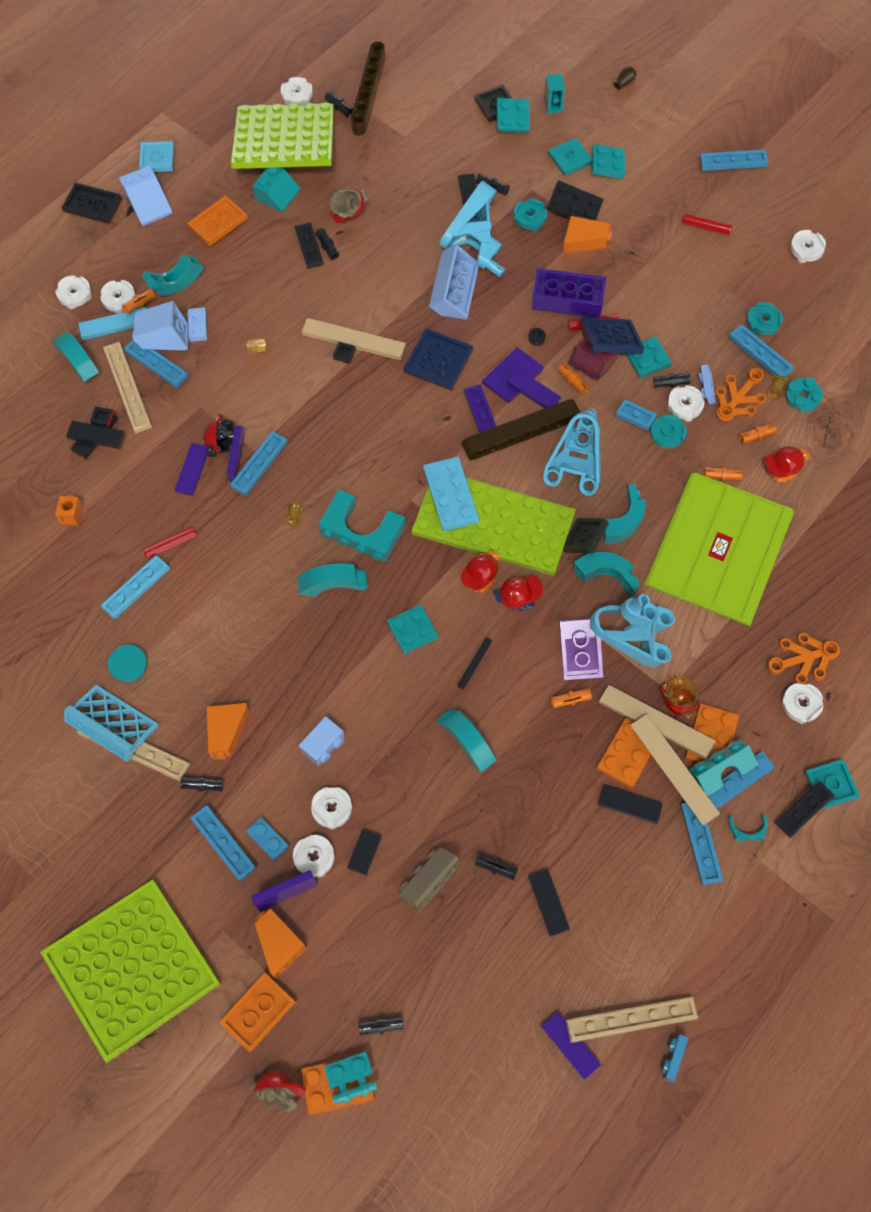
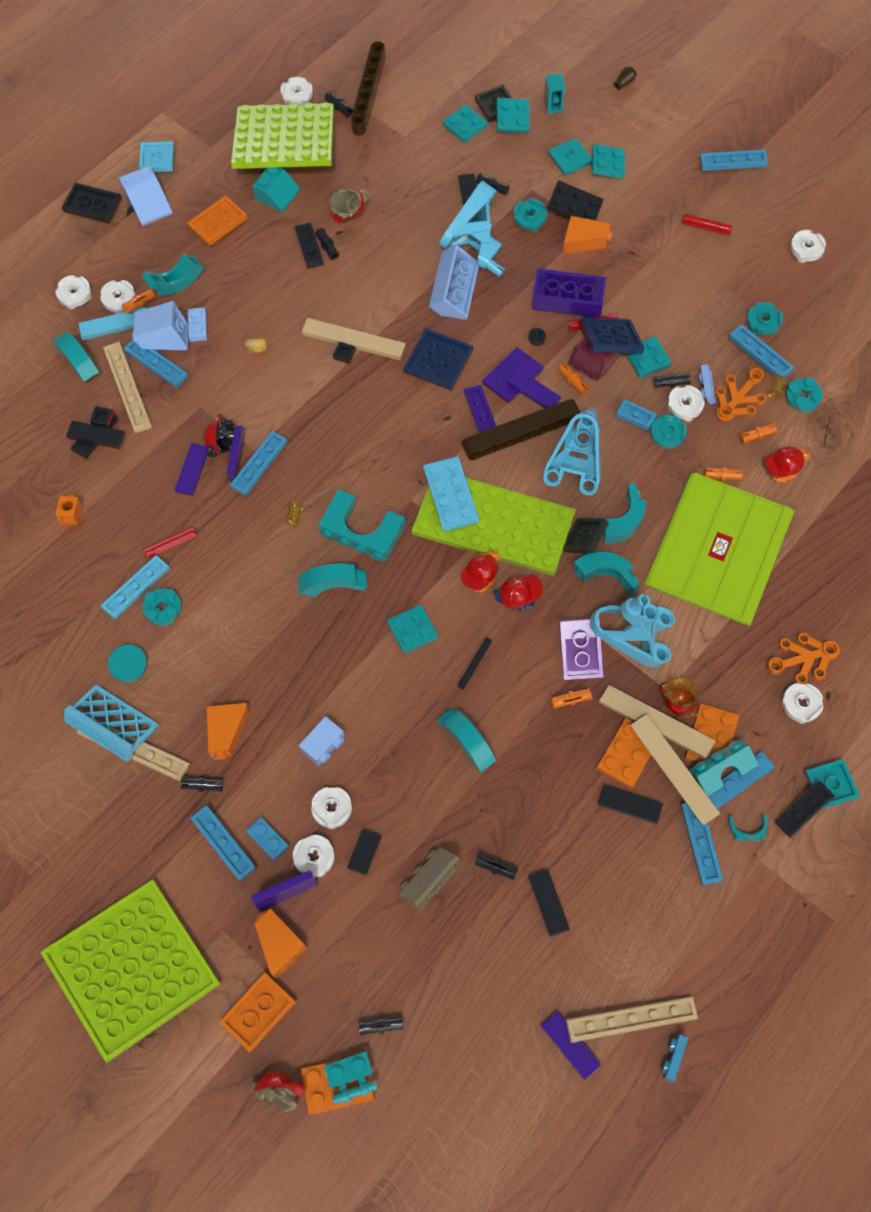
none -> teal plate [142,588,182,626]
none -> teal plate [442,104,488,144]

